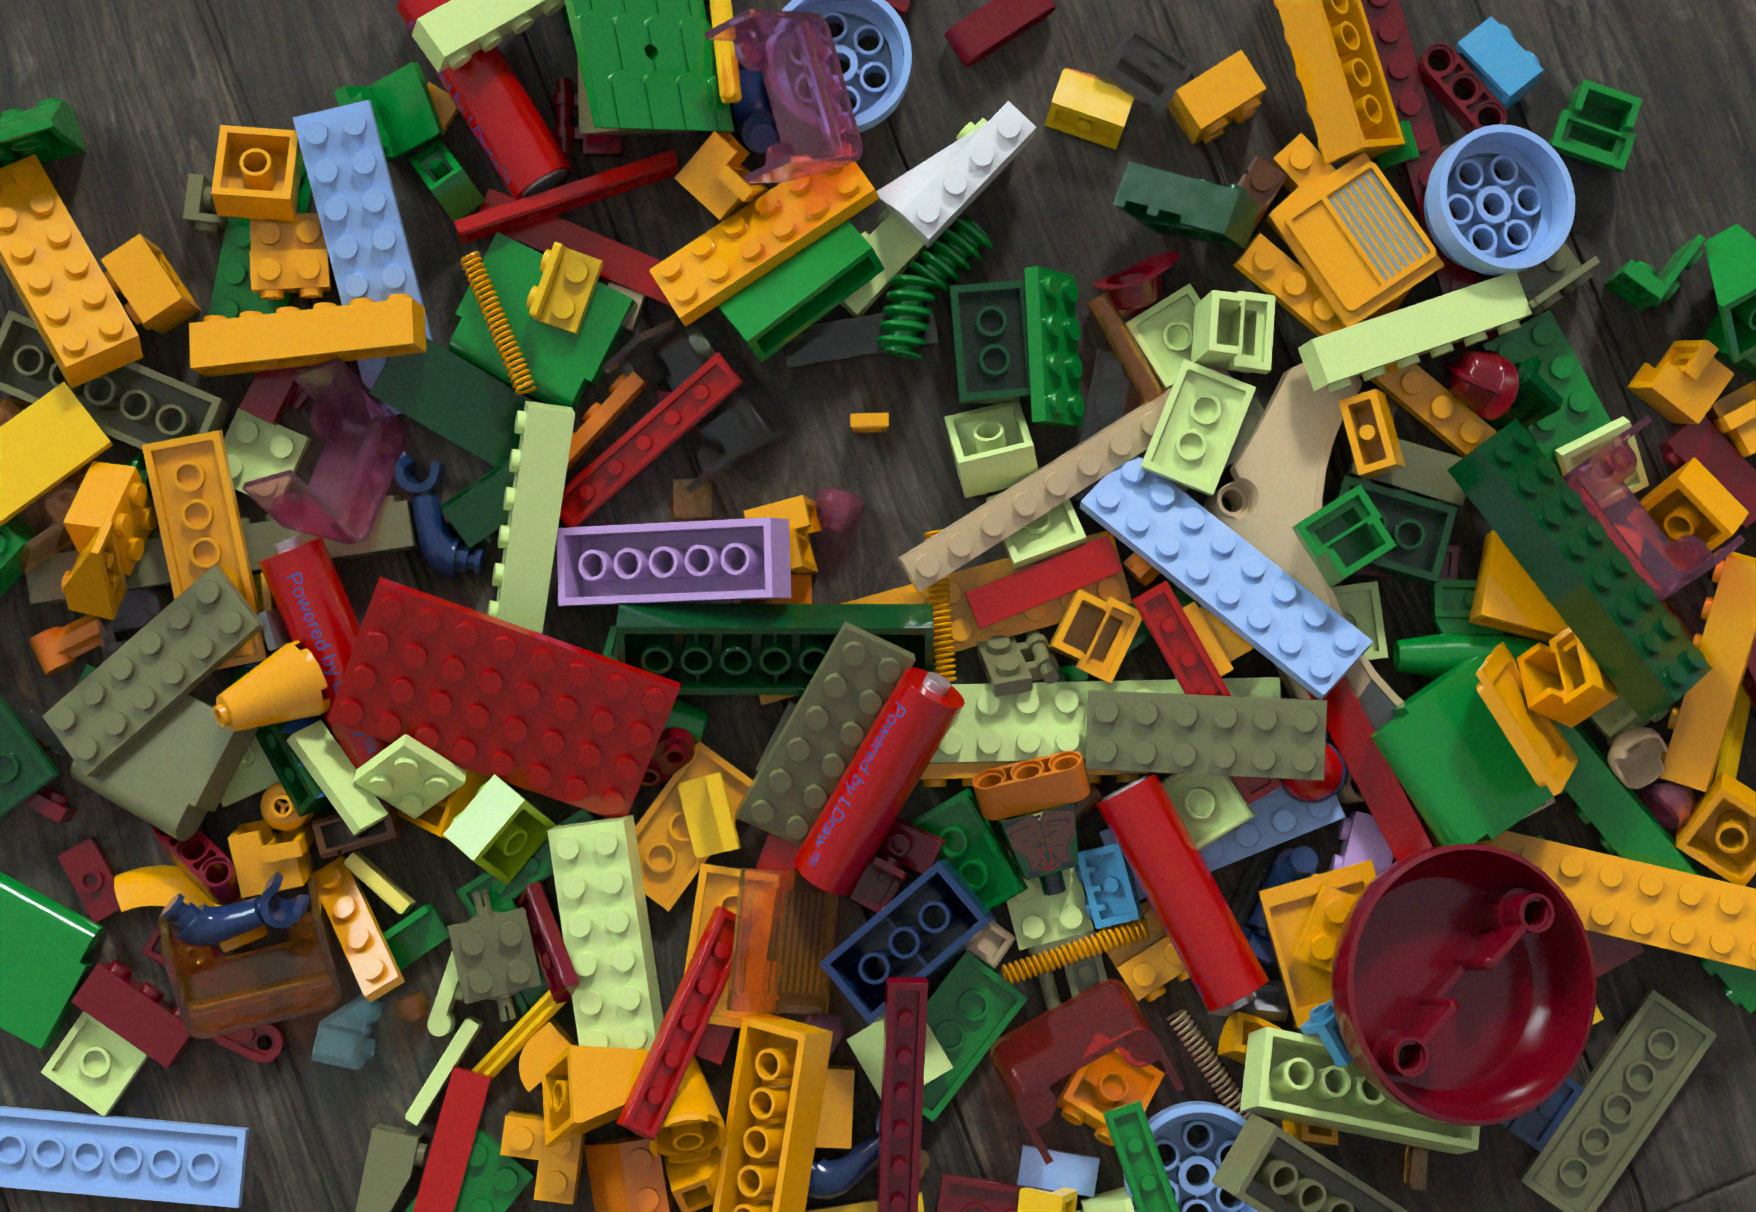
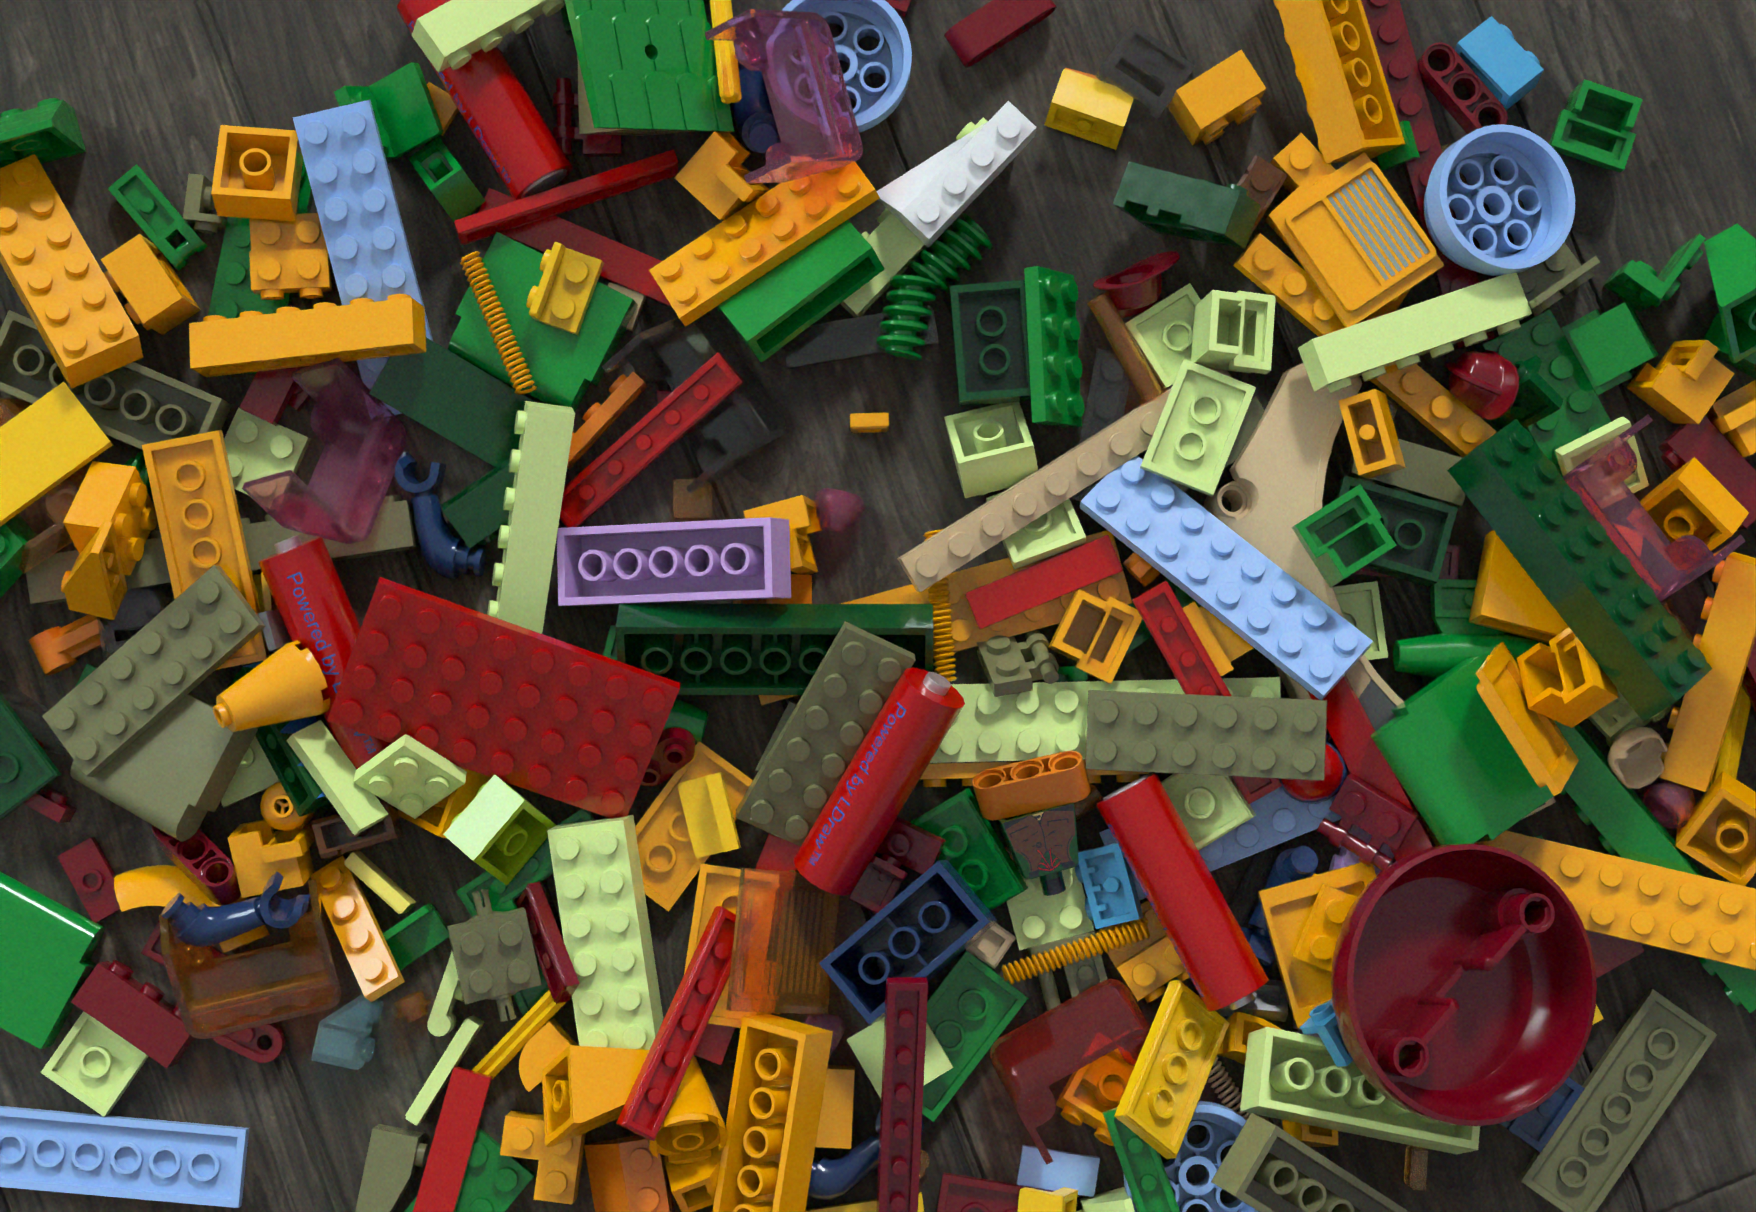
none -> green plate [107,164,208,271]
none -> yellow tile [1114,980,1230,1159]
none -> dark red plate [1317,773,1419,871]
none -> green plate [1561,301,1659,396]

